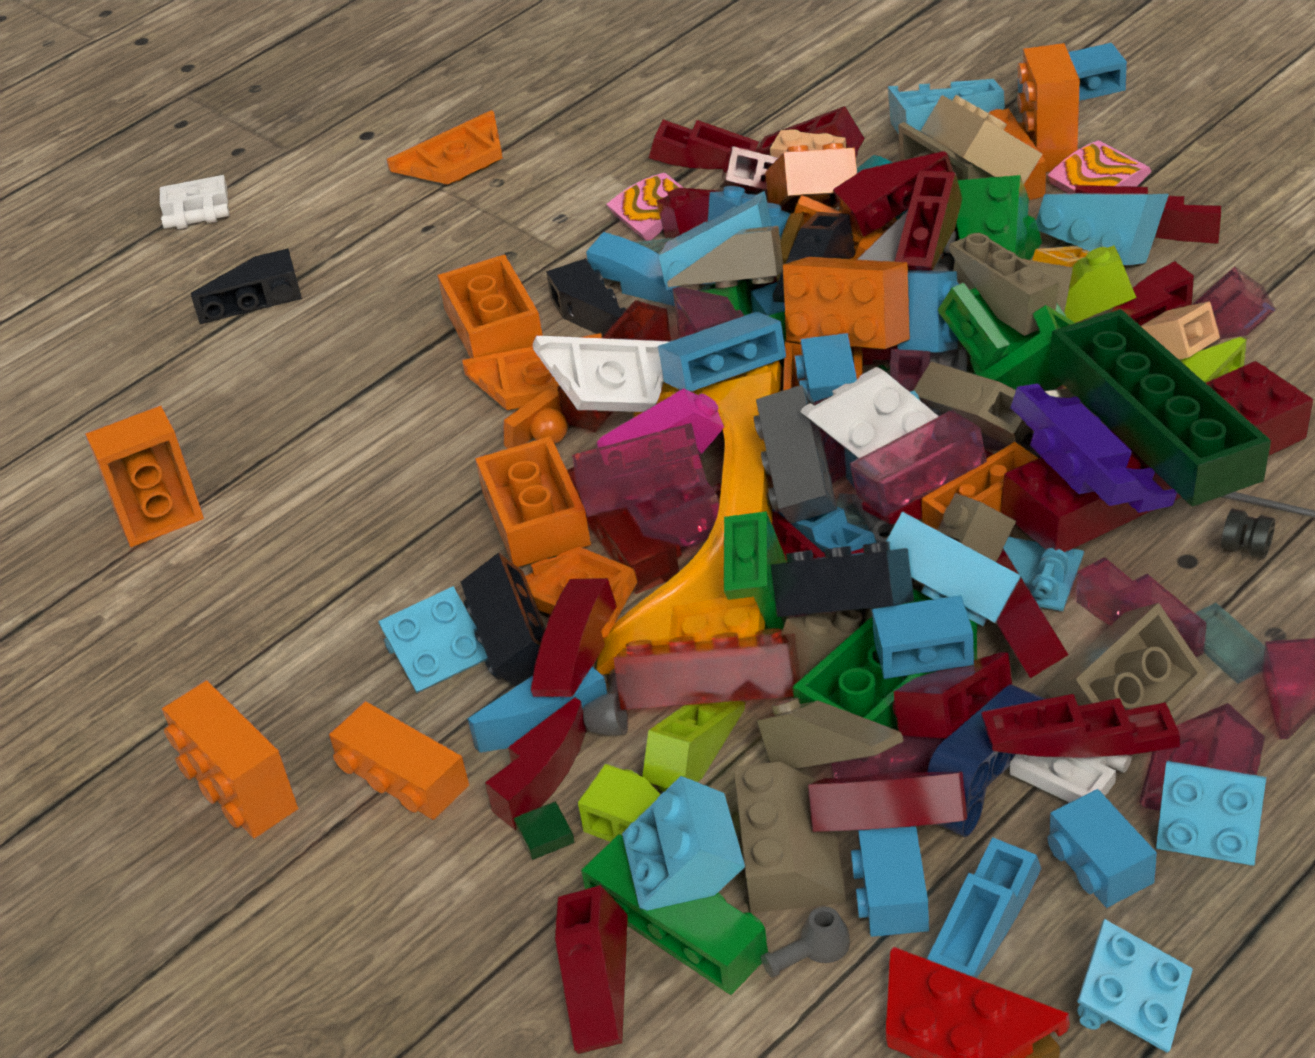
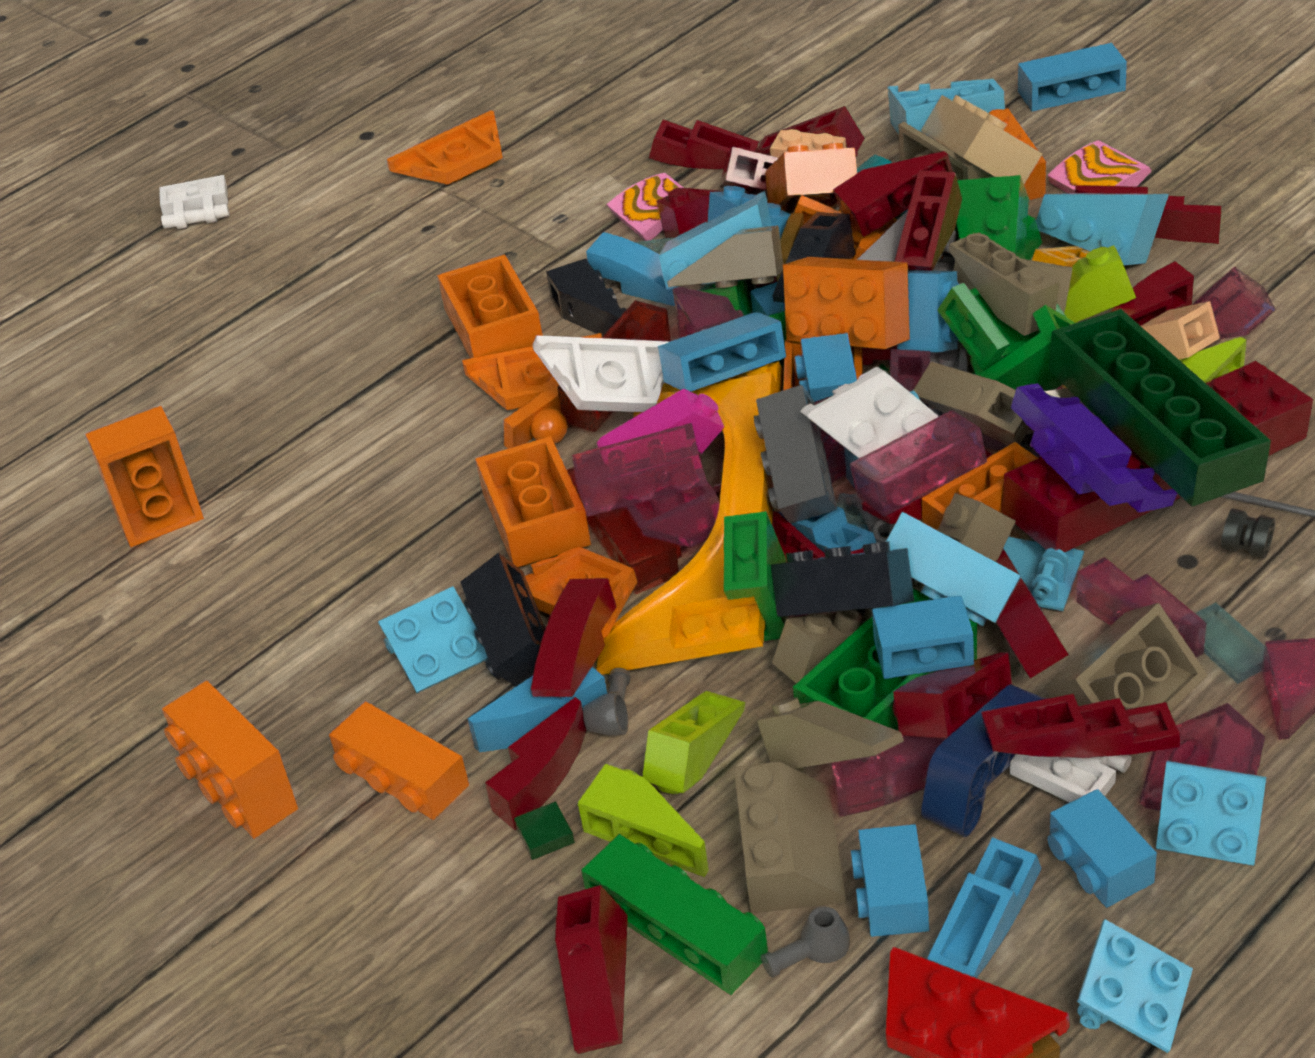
black slope [191,248,302,324] -> none
clear red brick [614,629,801,710] -> none
medium azure slope [622,776,745,911] -> none
dark red slope [808,771,967,832] -> none
orange brick [1017,43,1080,172] -> none

